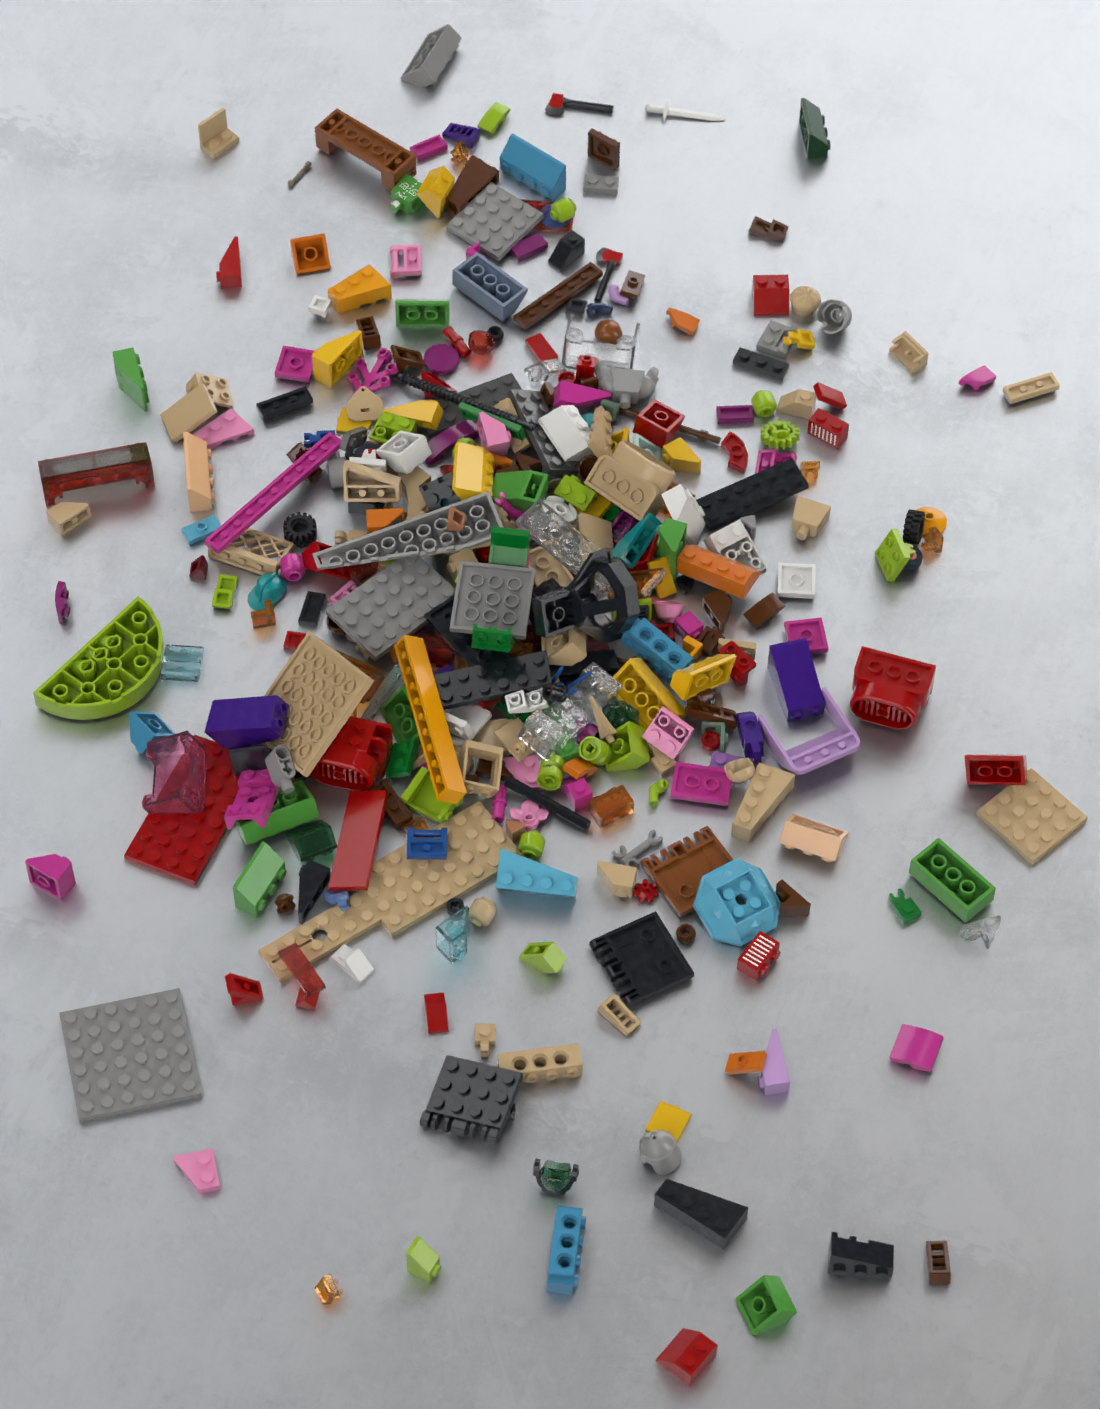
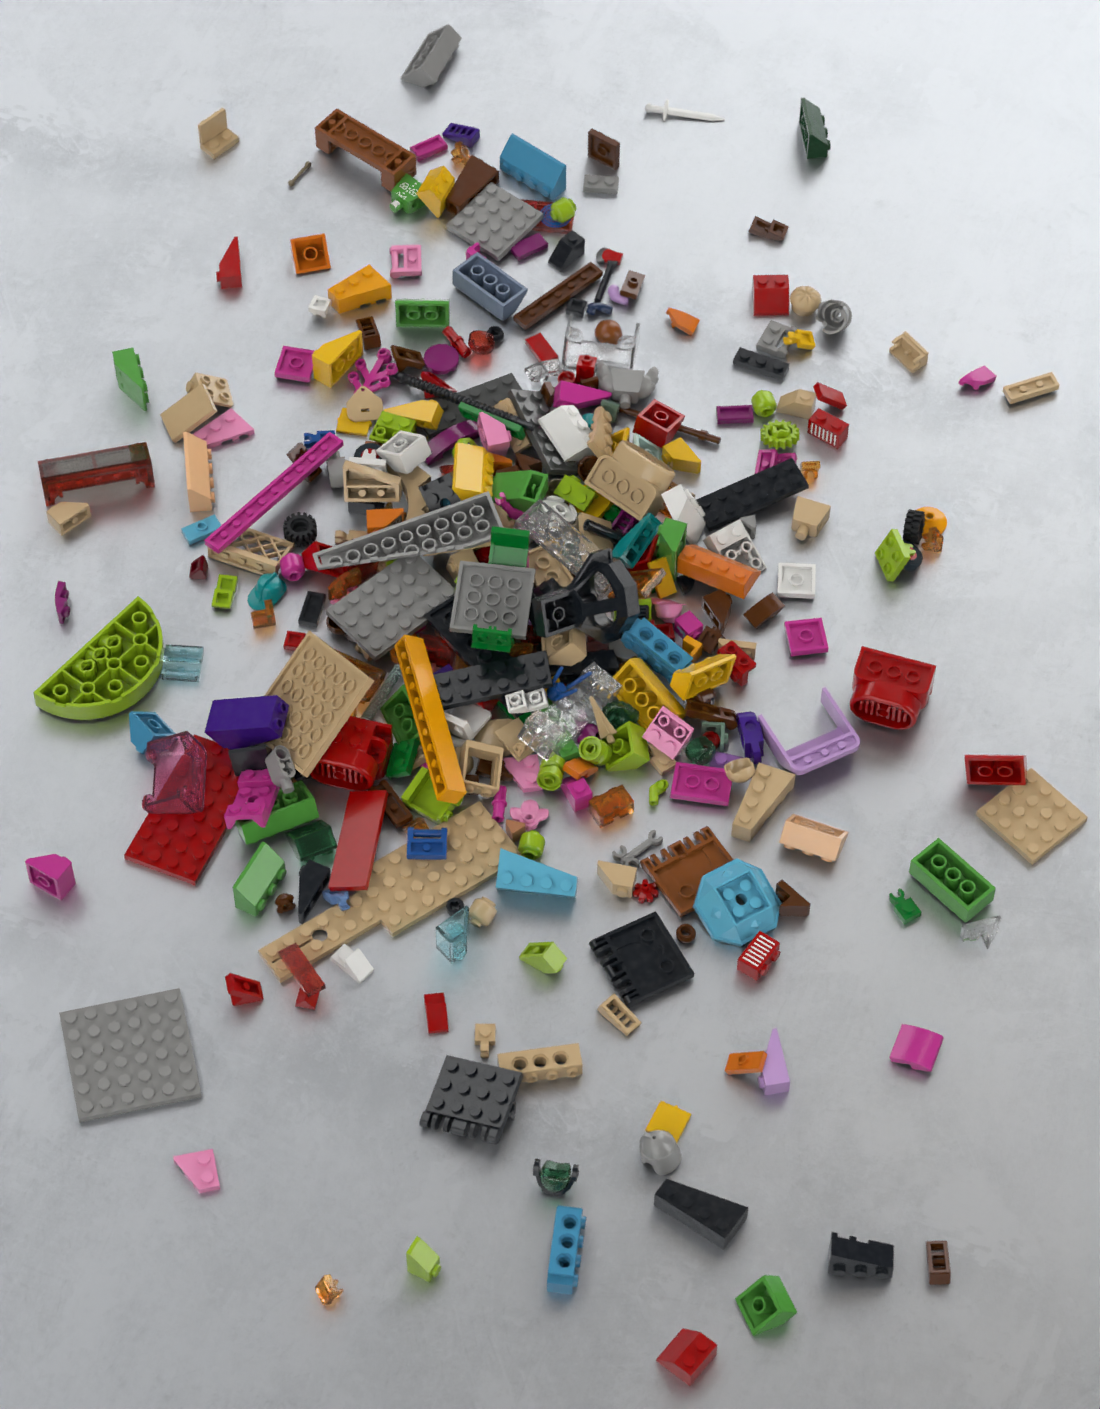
black plate [256,386,313,421] -> none
dark grey plate [339,426,368,459] -> none
nougat slope [447,506,466,531] -> none
lime slope [477,102,511,135] -> none
black axle [504,776,591,831] -> none
black bush [542,683,568,702] -> none
piece [545,93,614,115] -> none
red tile [721,431,748,474] -> none
dark purple slope [767,638,825,722] -> none
none -> clear orange slope [327,567,362,601]
none -> black pin [583,519,625,545]
none -> clear green hair [685,736,716,765]

